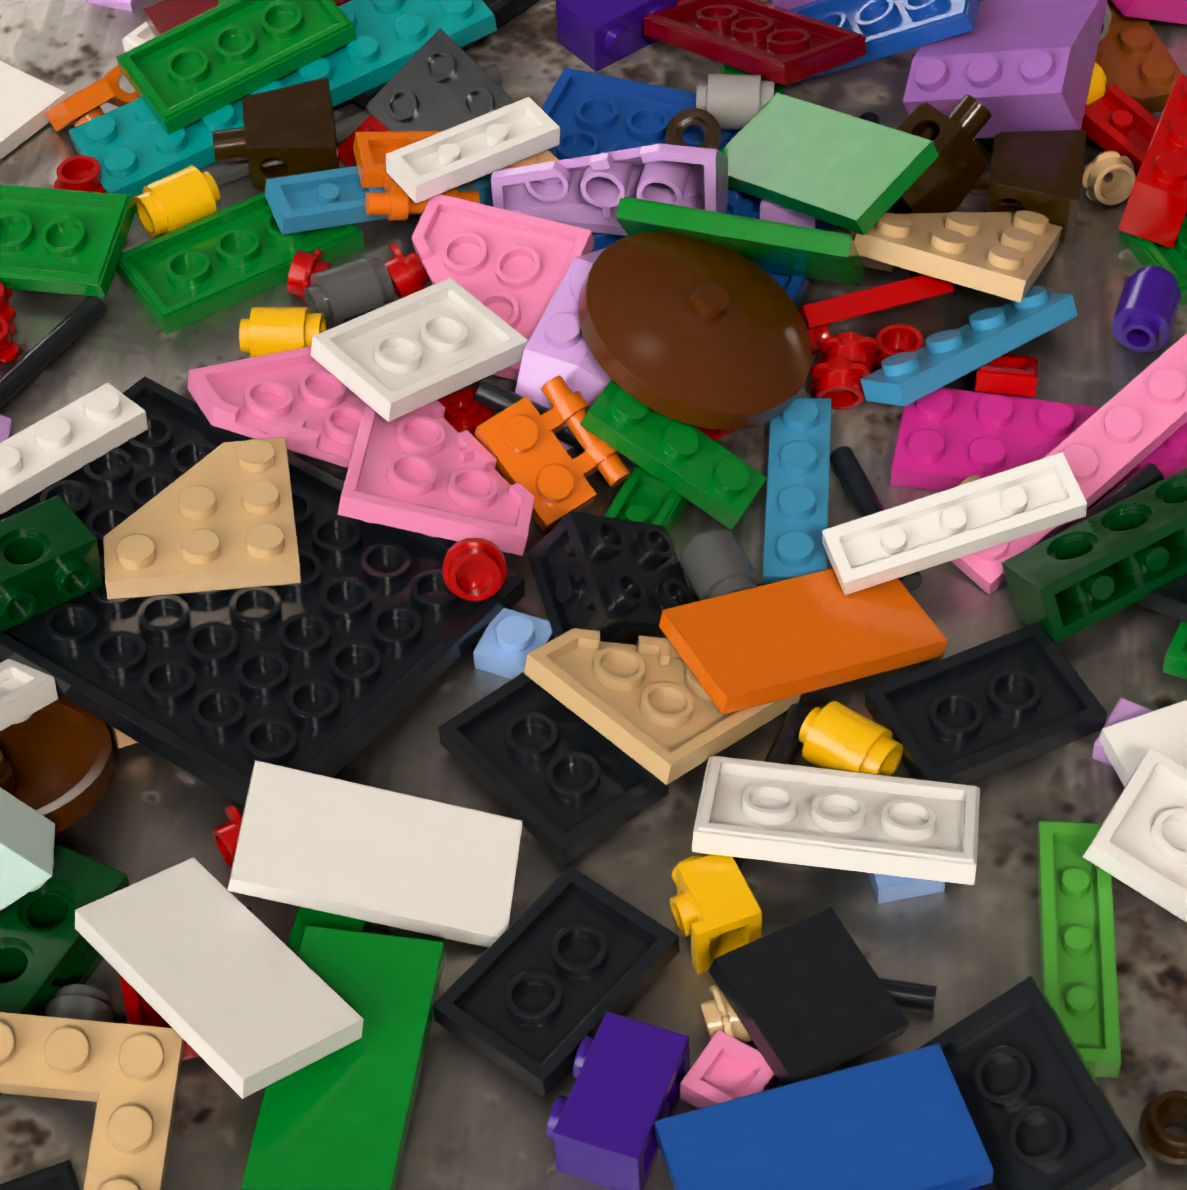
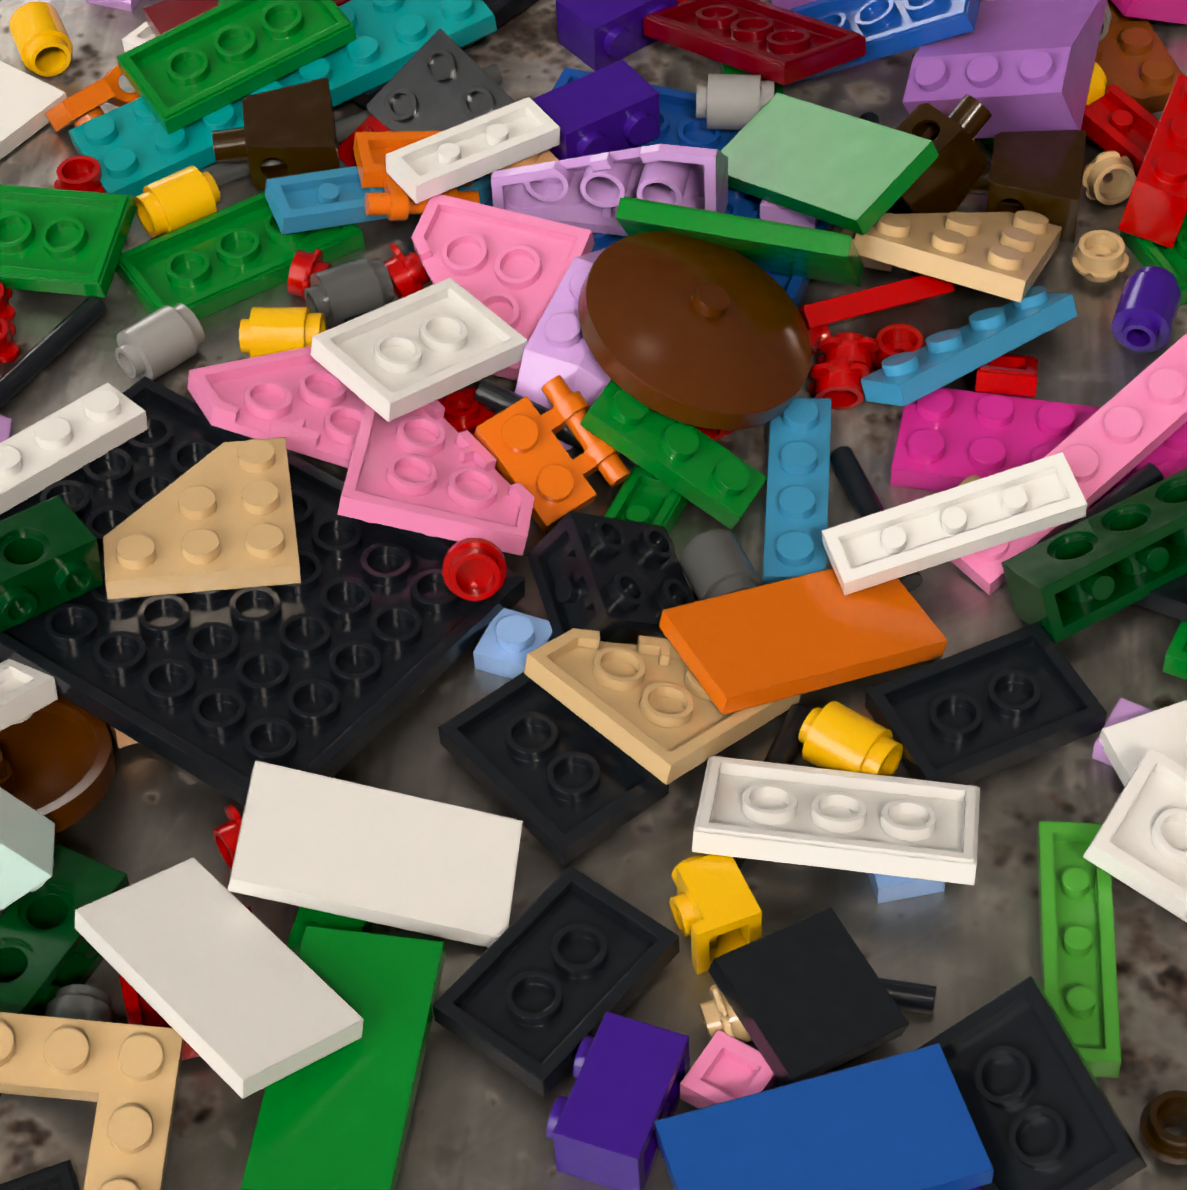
dark brown plate [666,108,721,149] -> none
none -> yellow brick [9,1,73,77]
none -> light grey brick [115,303,205,381]
none -> dark purple brick [532,59,660,160]
none -> tan plate [1072,230,1129,283]

